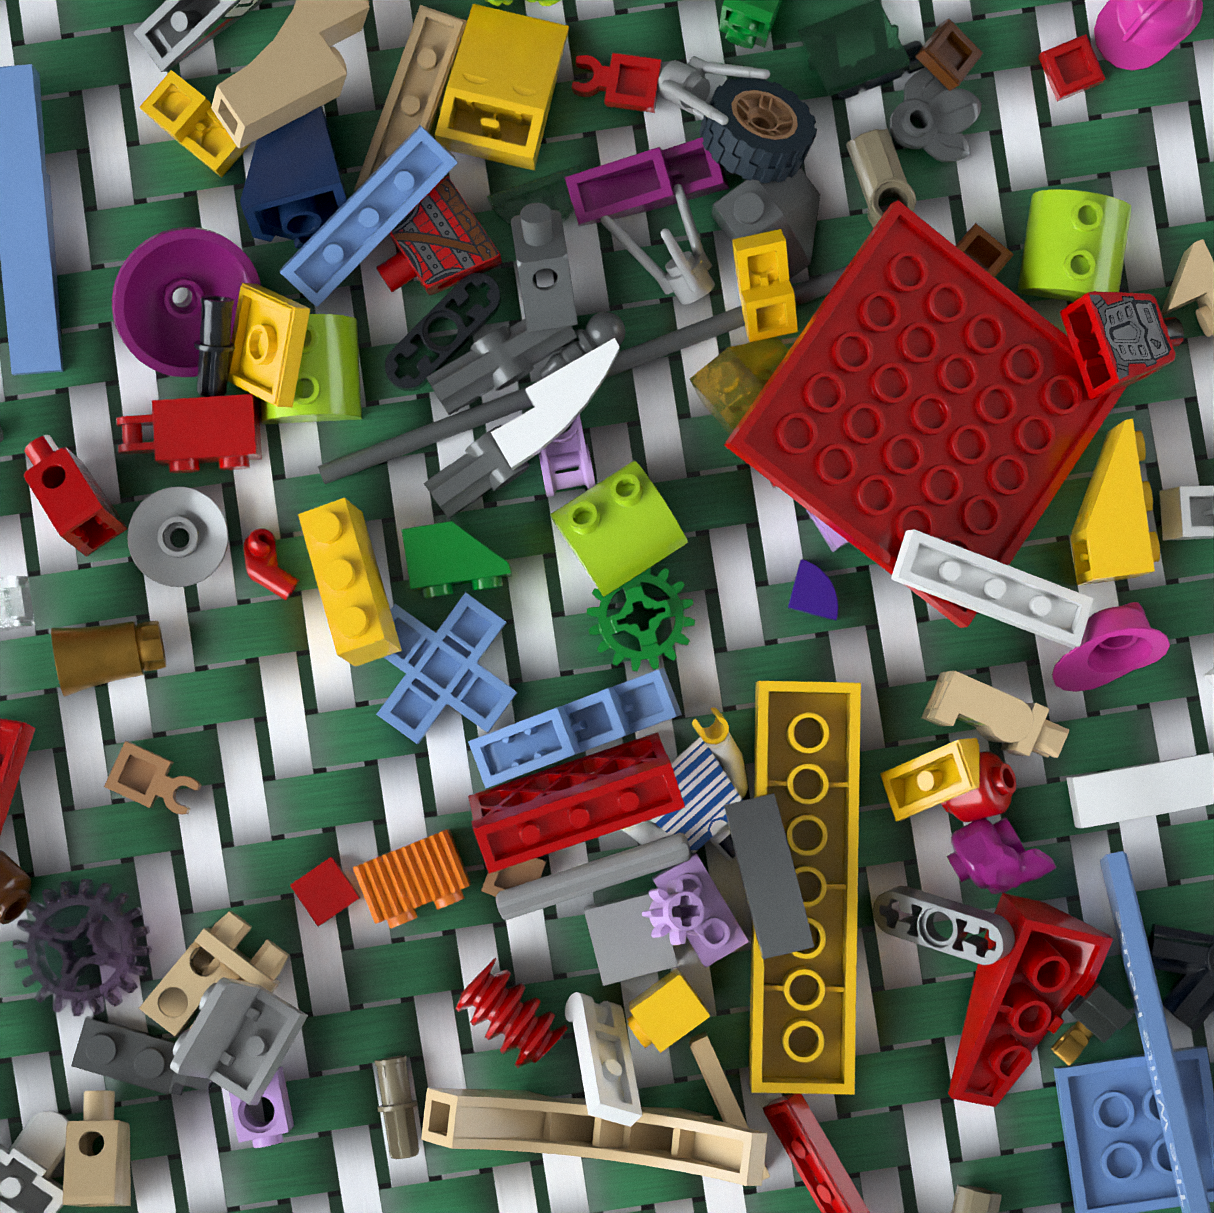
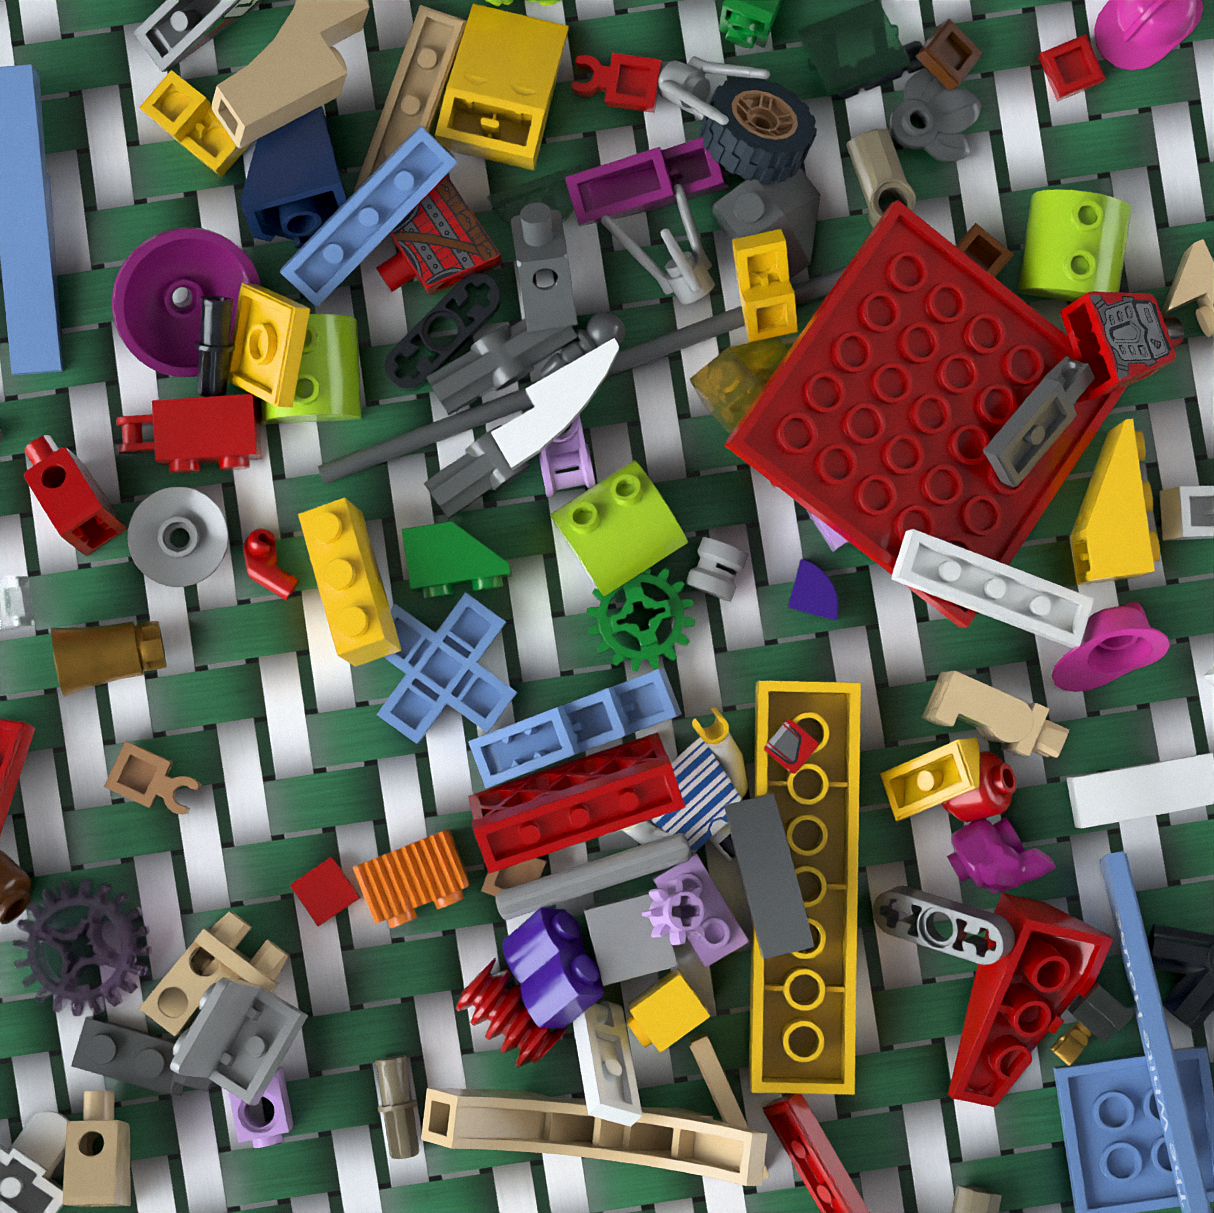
none -> dark purple brick [502,907,603,1029]
none -> light grey wheel [685,537,749,602]
none -> sticker [764,719,818,774]
none -> dark grey hinge [983,356,1095,487]

